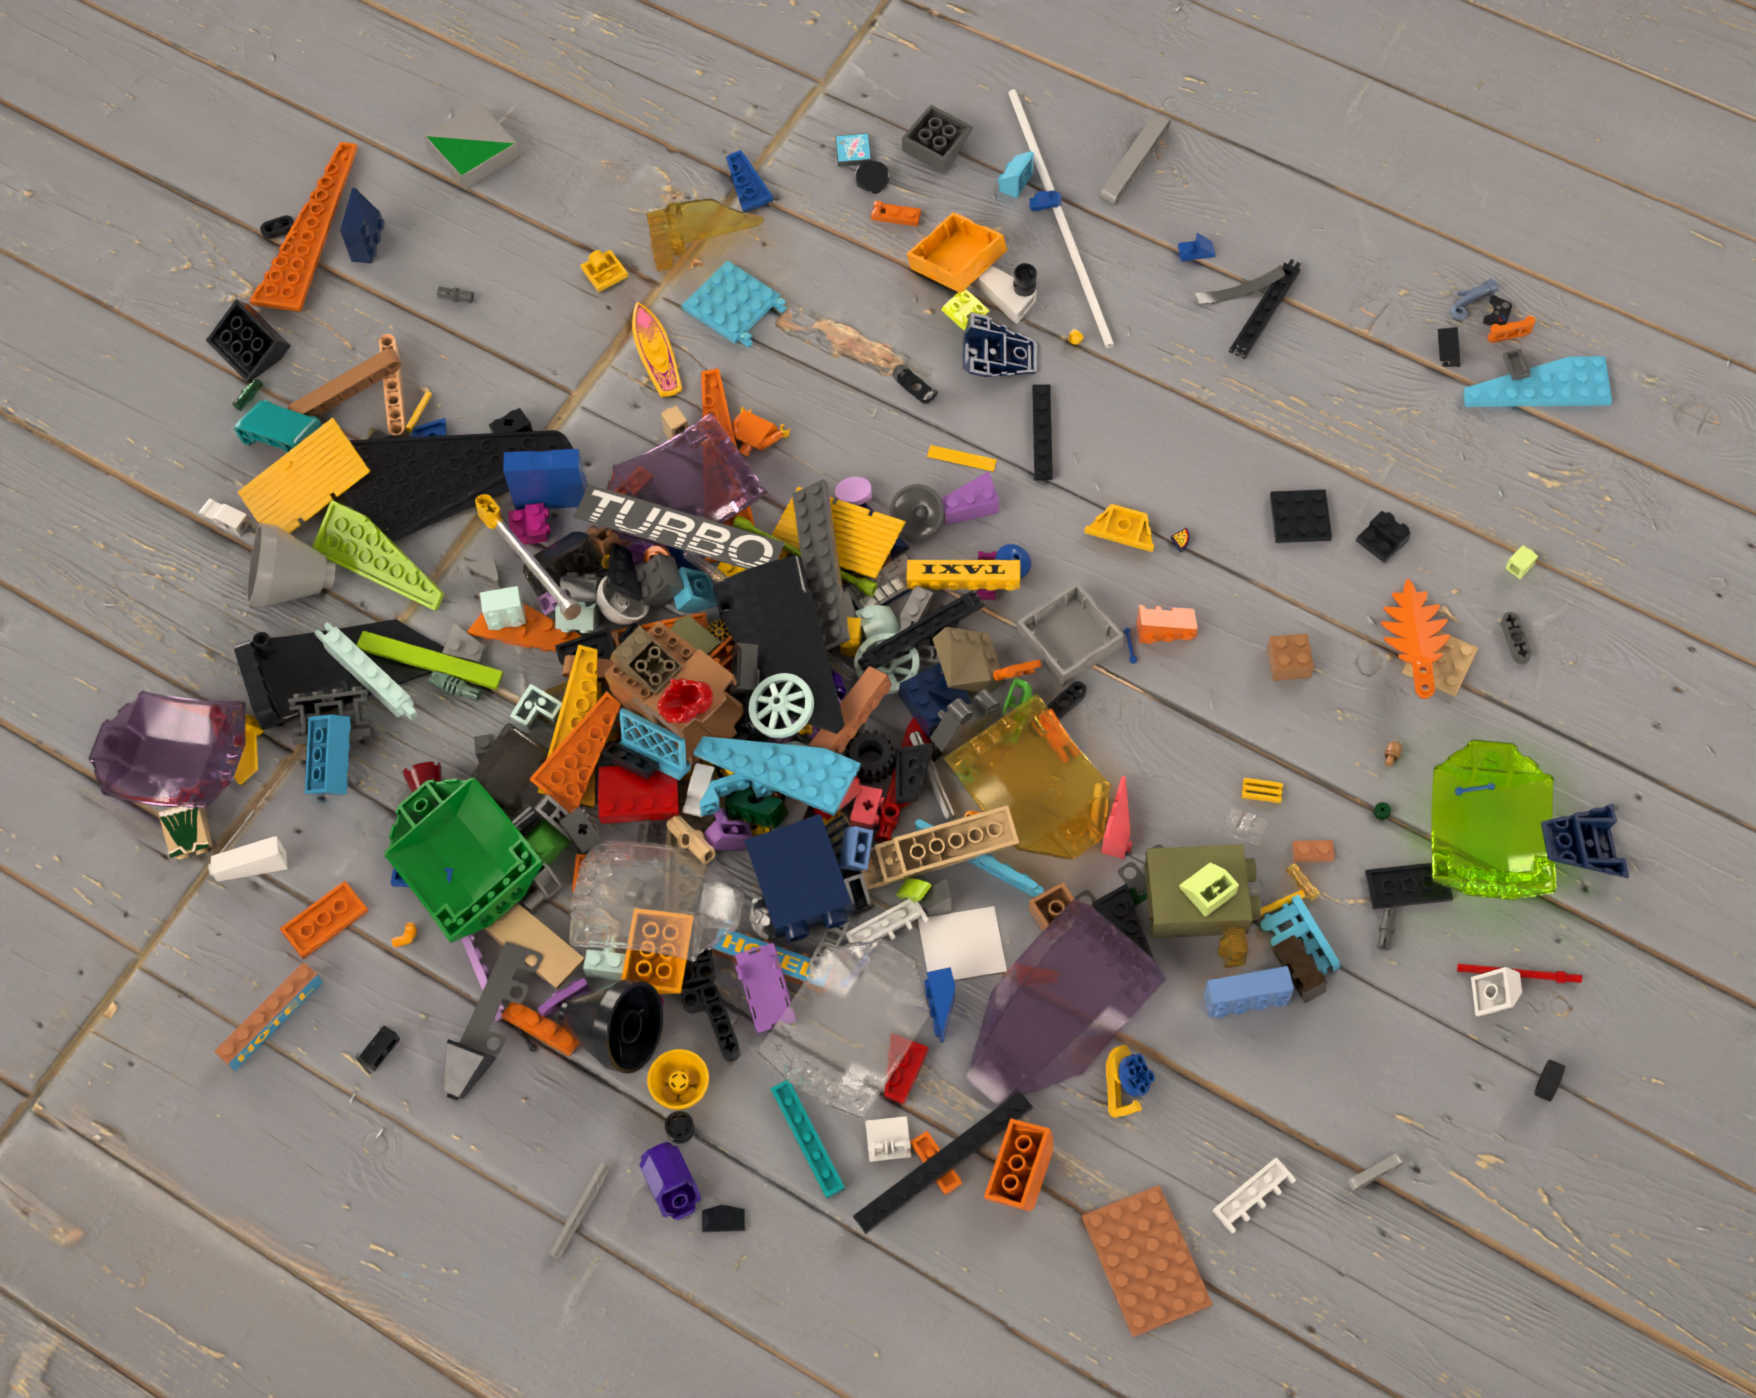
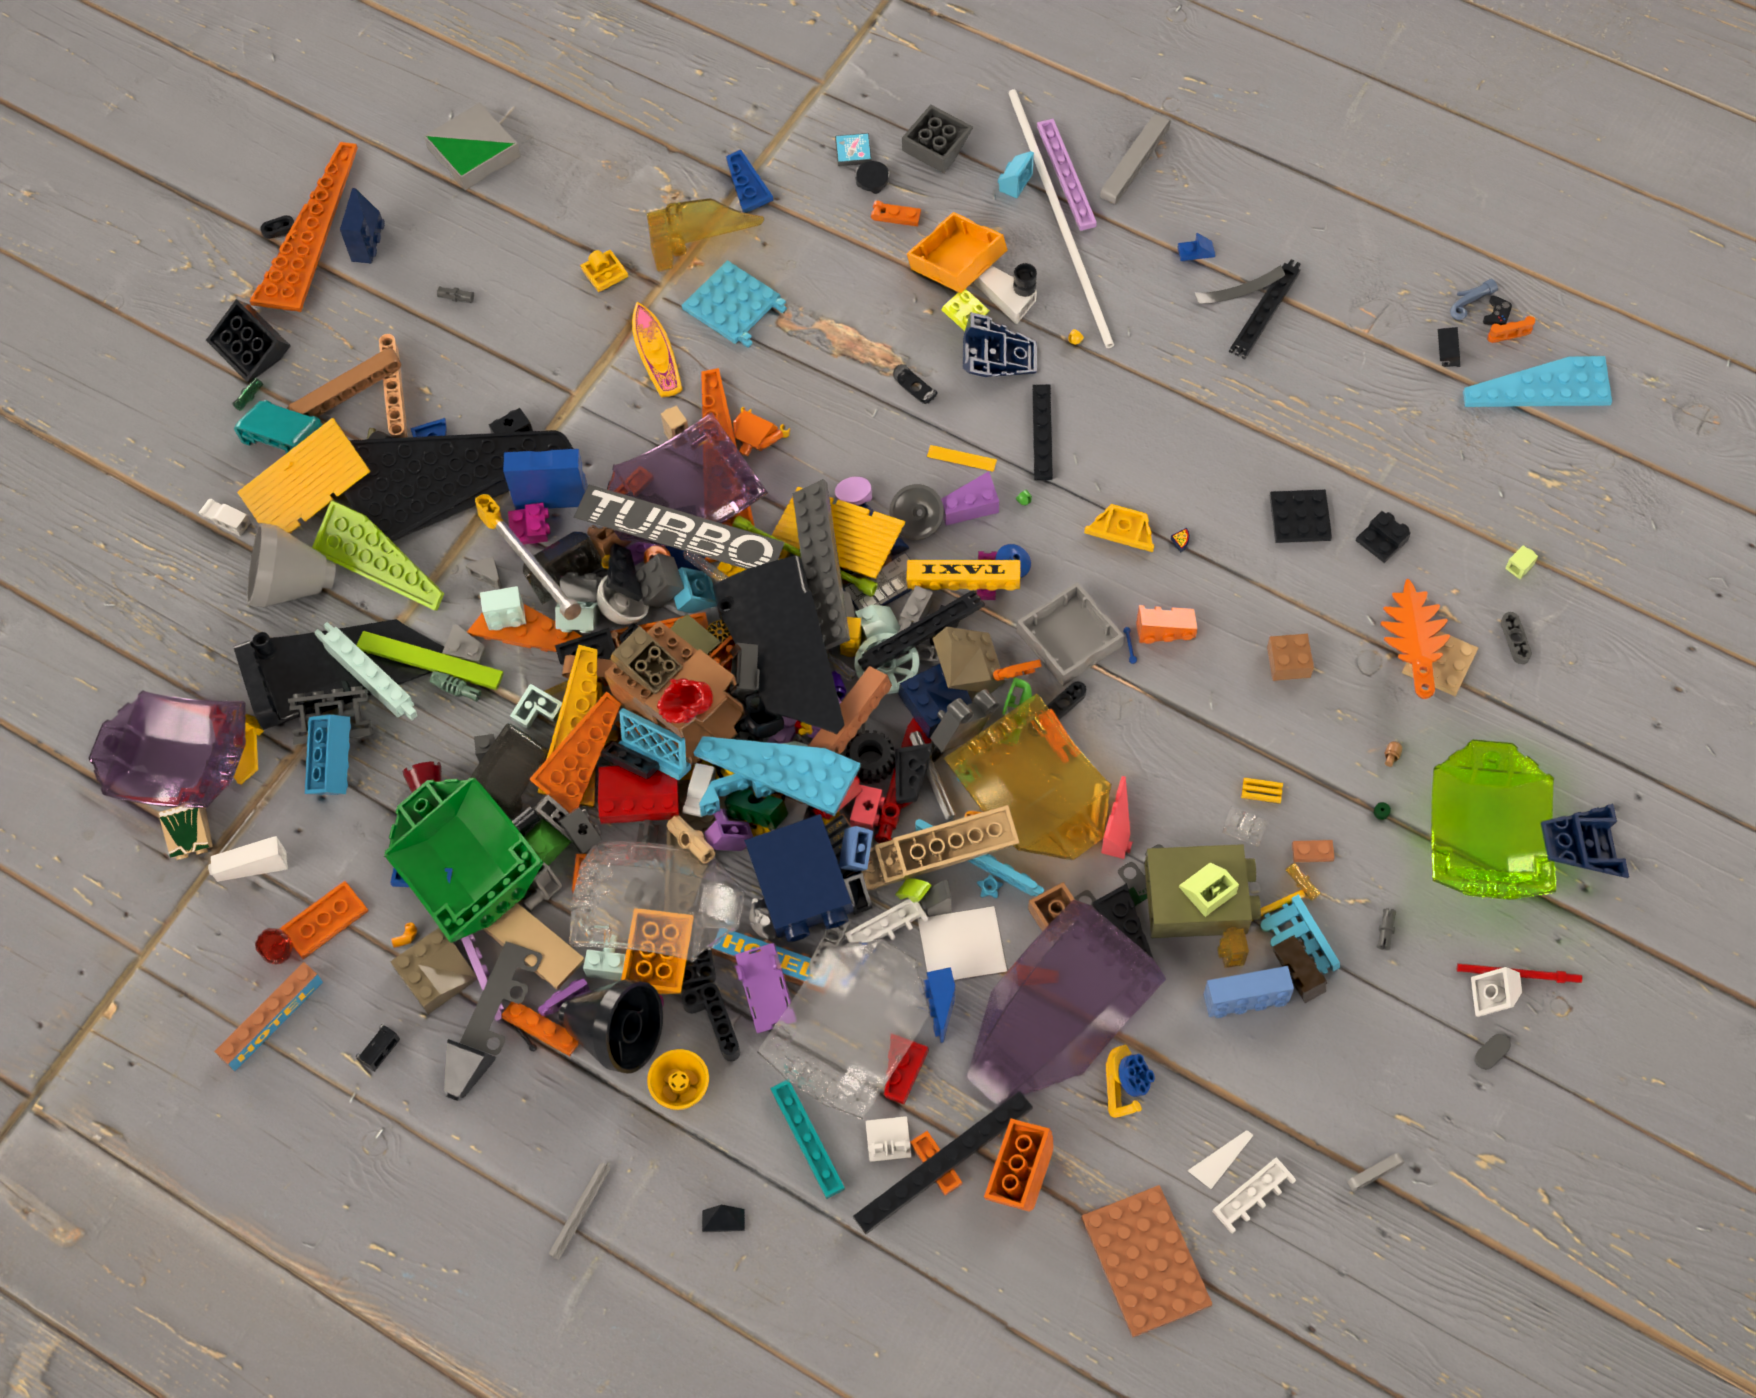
yellow bar [405,391,432,433] -> none
lavender plate [537,590,568,615] -> none
dark purple brick [639,1142,701,1220] -> none
black wheel [665,1111,695,1144] -> none
light aqua wheel [749,673,814,738] -> none
blue piece [1029,190,1061,212] -> none
black tile [1365,862,1453,909] -> none
blue hinge [1455,782,1495,796] -> none
dark grey tile [1503,349,1531,381] -> none
black tyre [1534,1059,1565,1102] -> none
none -> clear red hair [255,928,293,965]
none -> dark tan slope [390,927,478,1015]
none -> medium azure plate [977,874,1003,898]
none -> bright green hinge [1016,489,1032,506]
none -> lavender plate [1037,119,1097,231]
none -> white sticker [1188,1130,1253,1189]
none -> dark grey tile [1475,1034,1511,1070]

